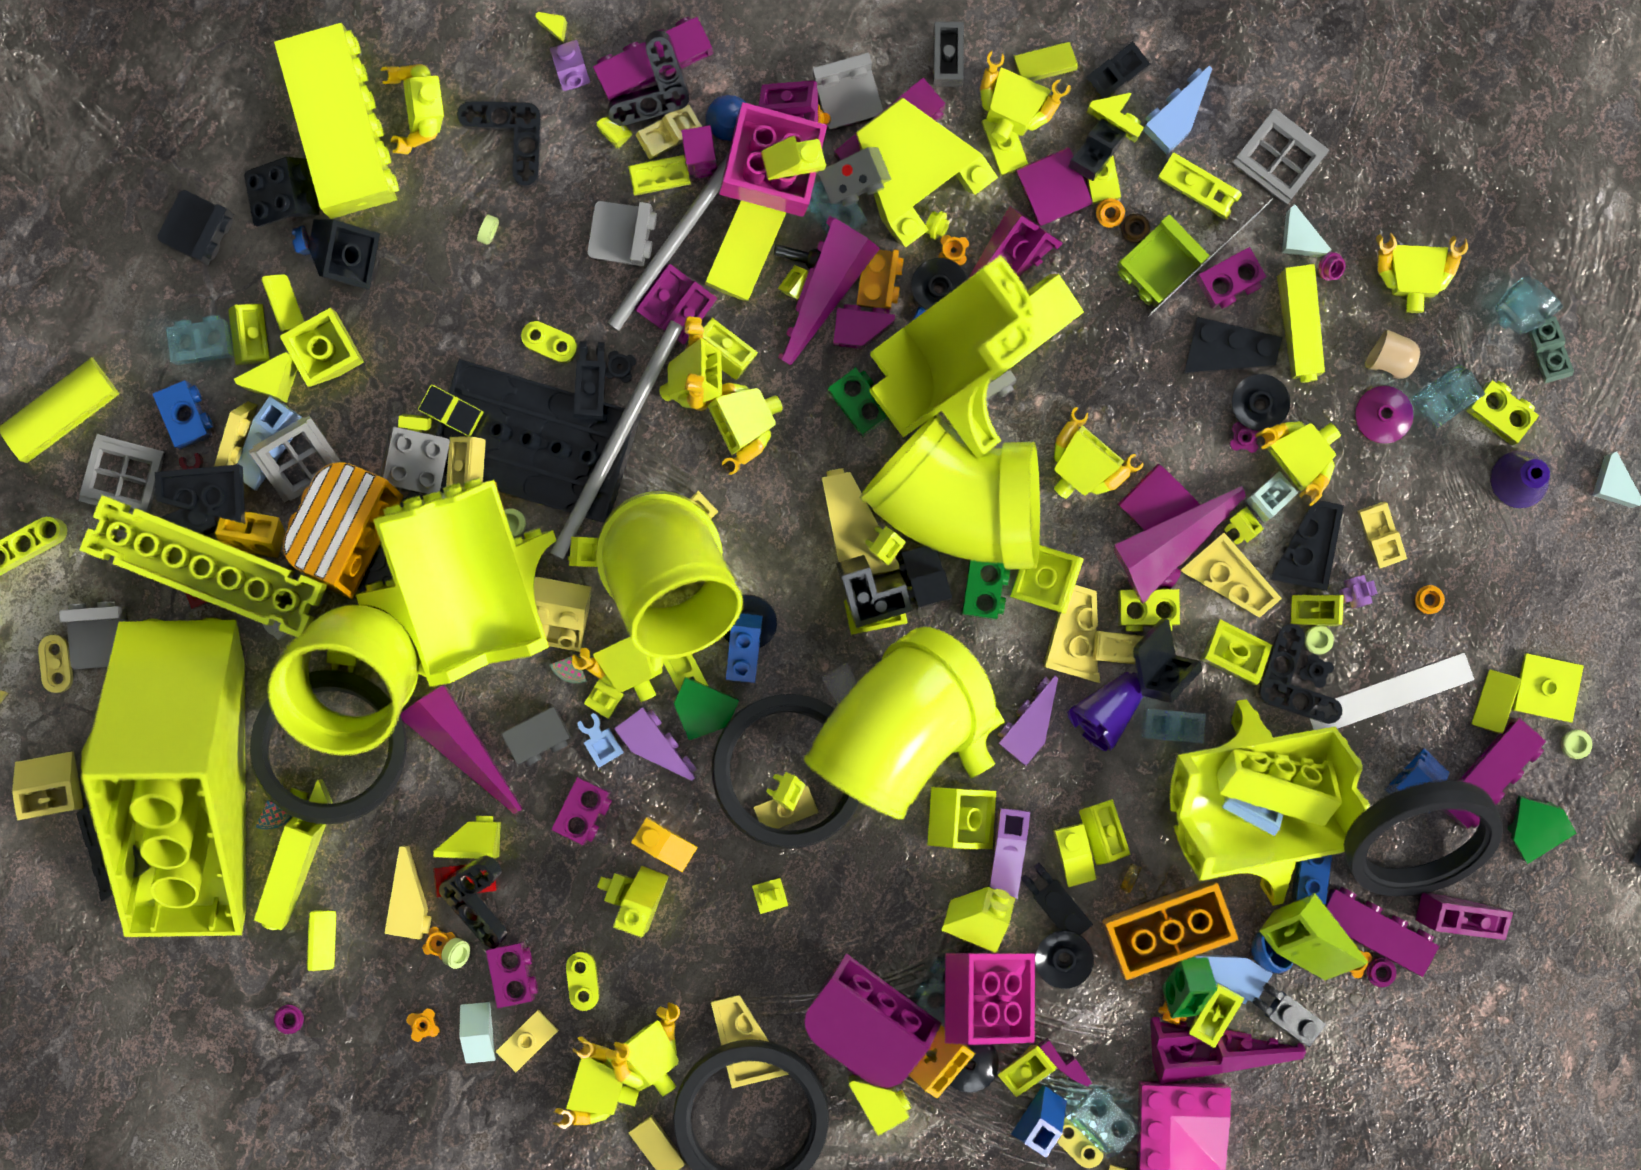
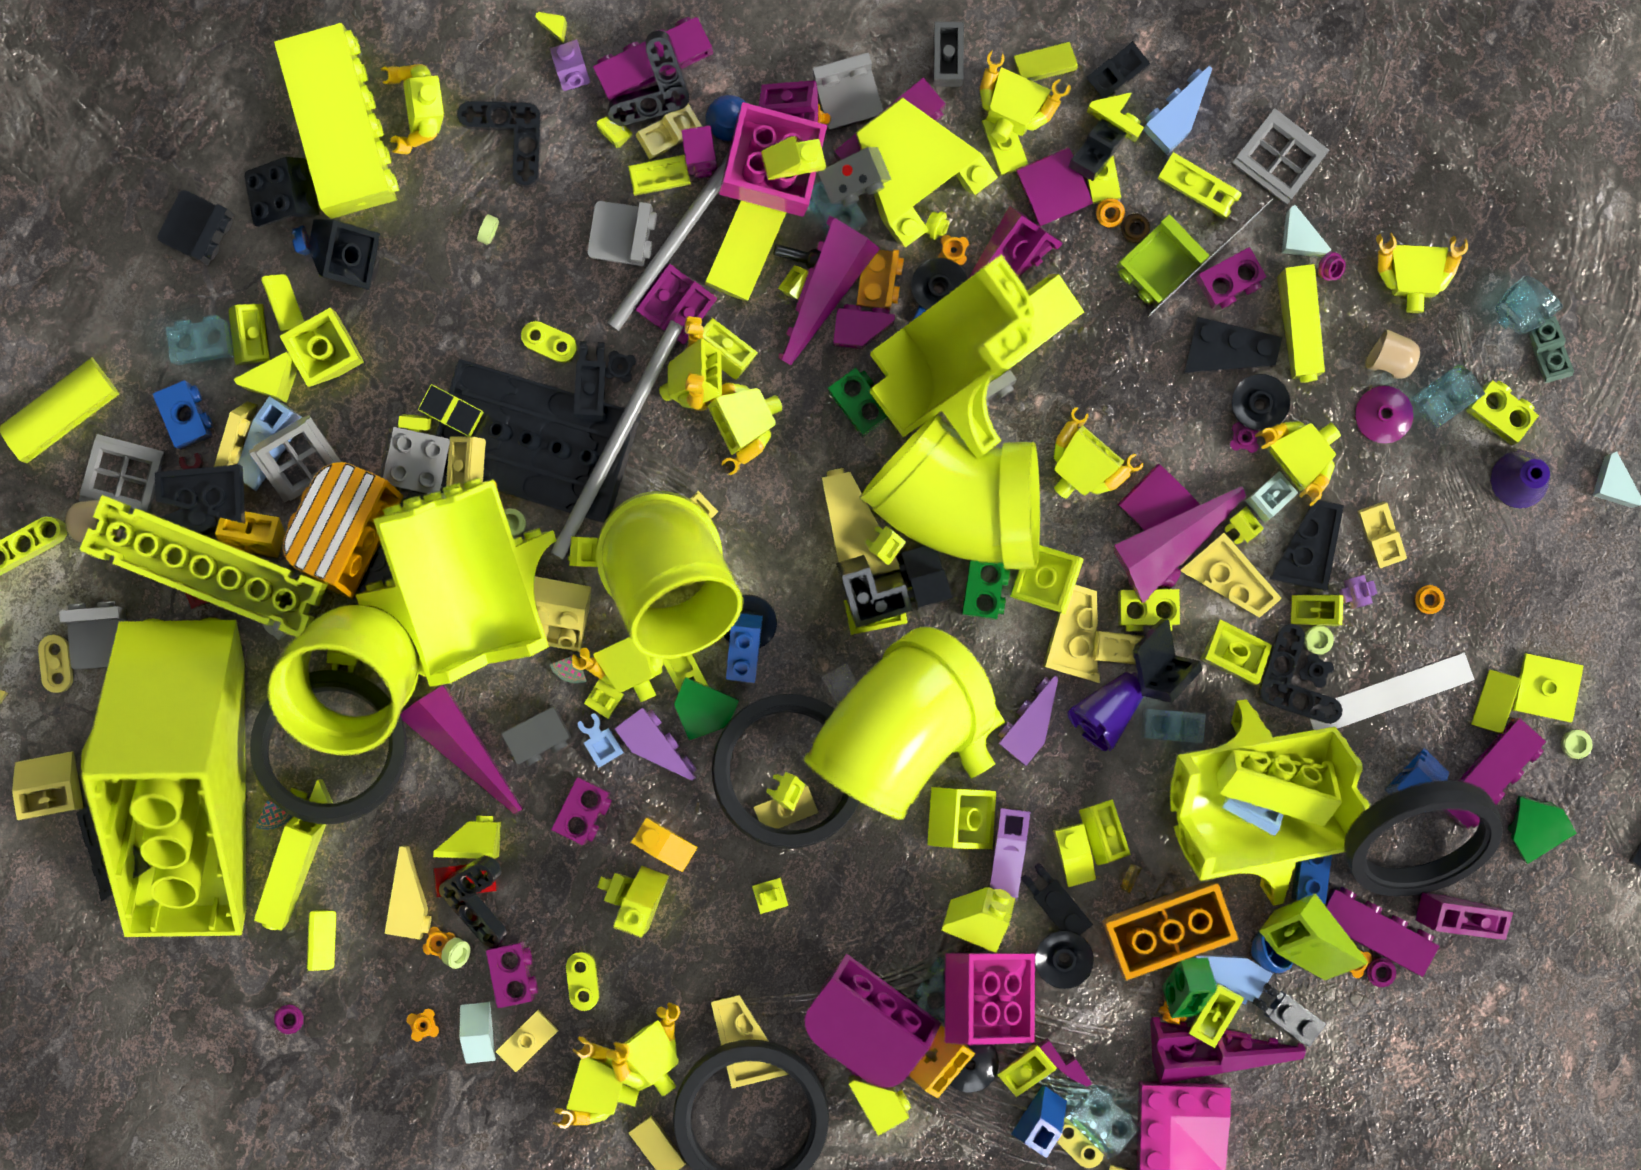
none -> tan helmet [65,500,121,543]

